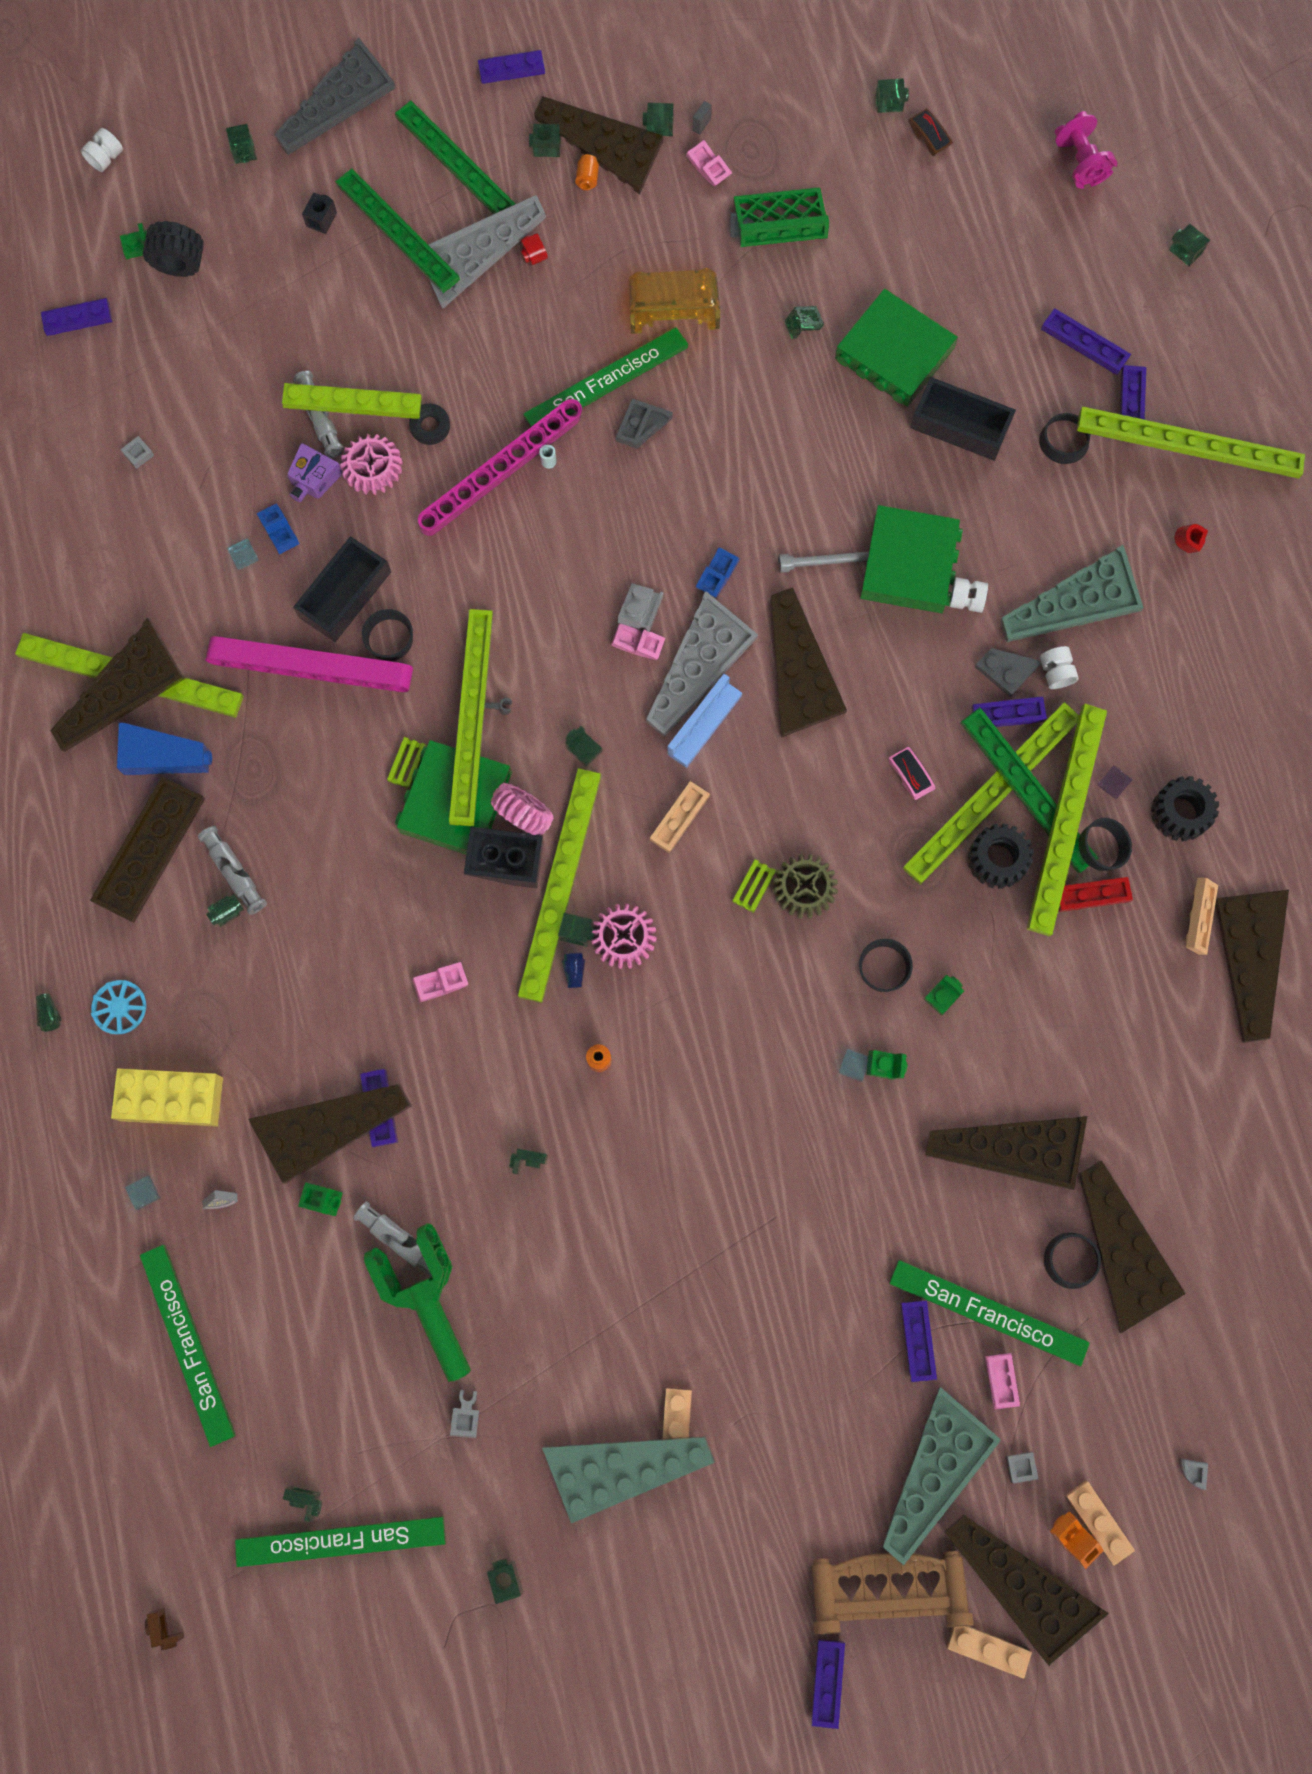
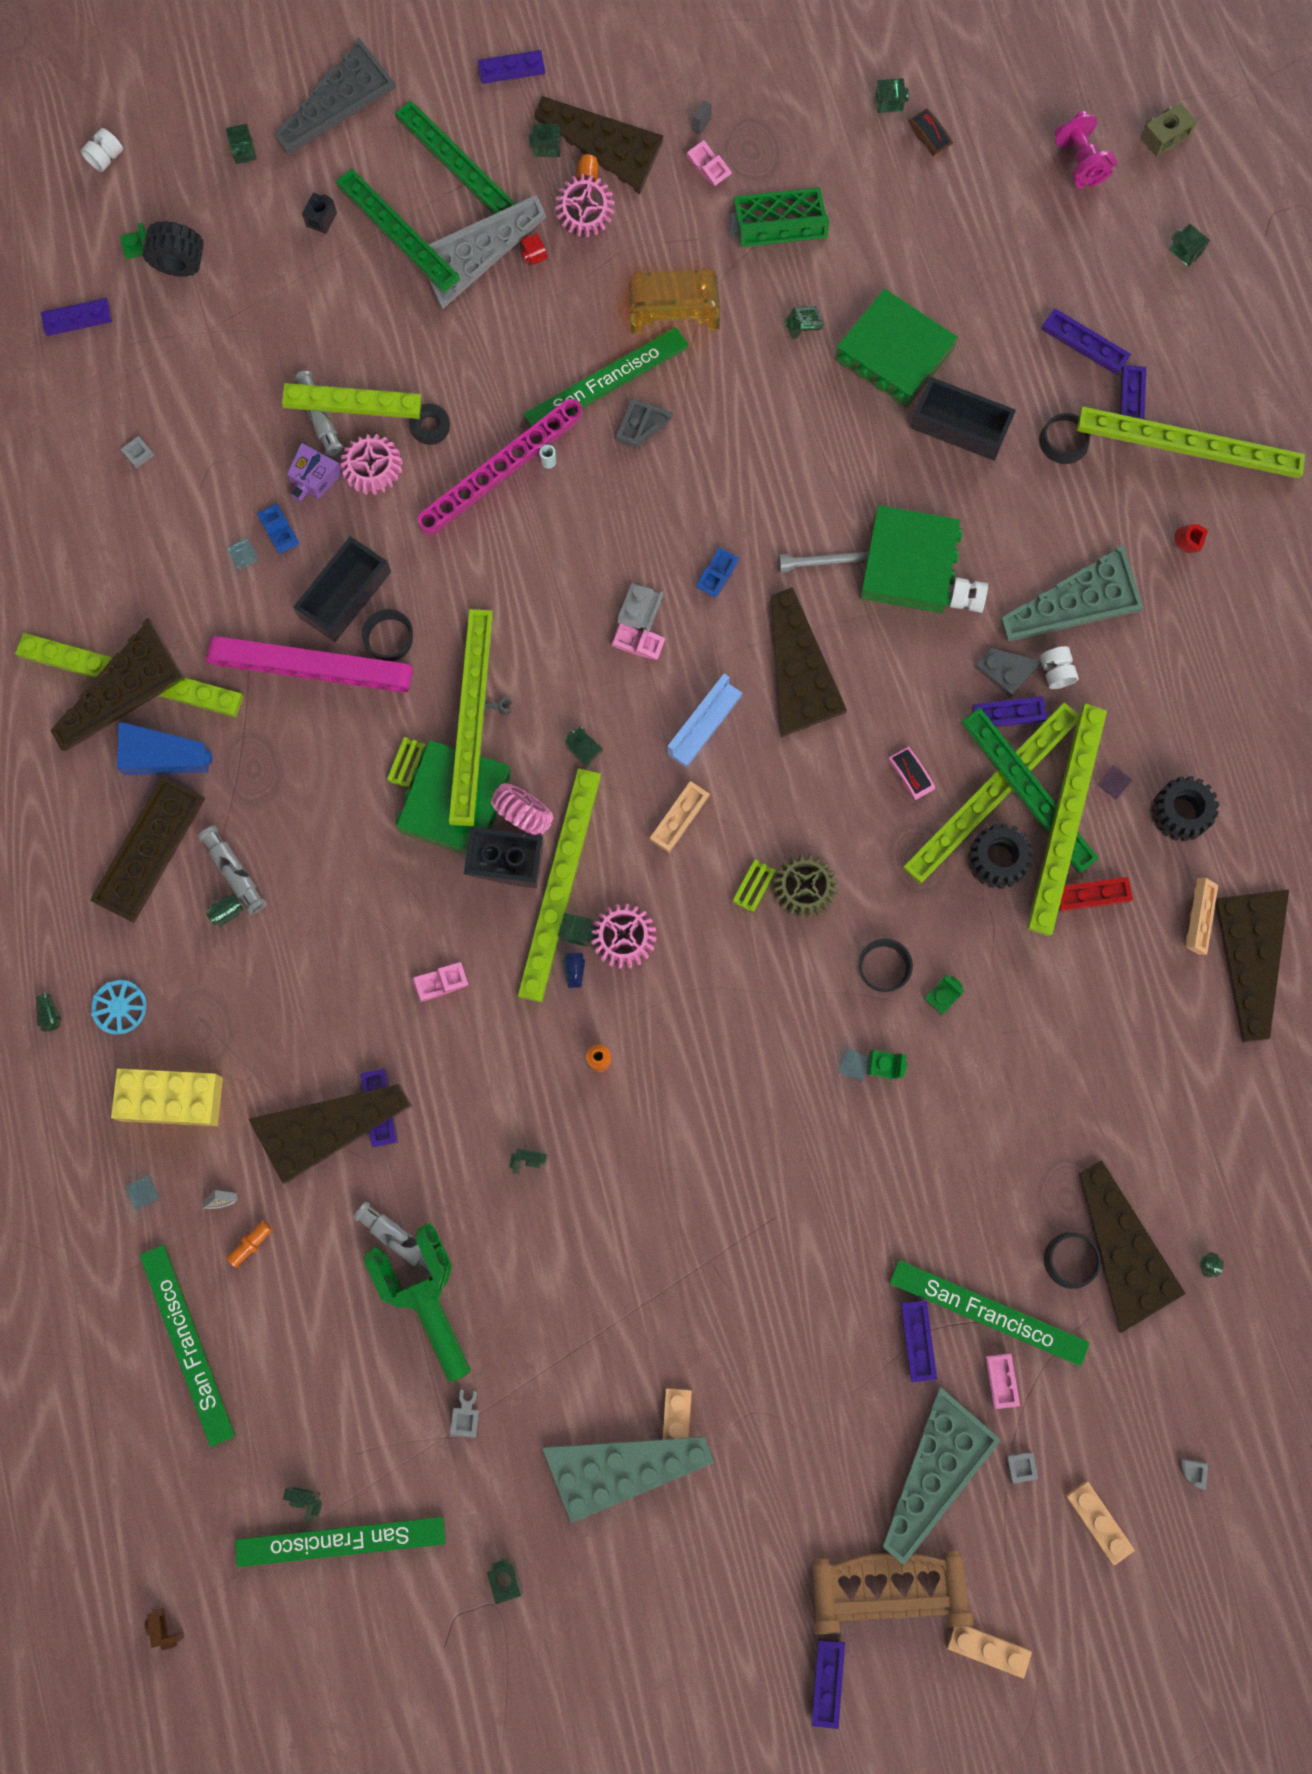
green bracket [298,1182,343,1216] -> none
clear green brick [643,103,674,136] -> none
light grey wing [646,591,758,737] -> none
dark brown wing [925,1116,1088,1190] -> none
dark brown wing [944,1515,1109,1666] -> none
orange brick [1050,1511,1104,1569] -> none
black tyre [1078,818,1132,871] -> none
none -> orange pin [226,1220,273,1268]
none -> bright pink gear [555,174,615,237]
none -> olive brick [1141,103,1197,157]
none -> clear green plate [1200,1252,1224,1278]

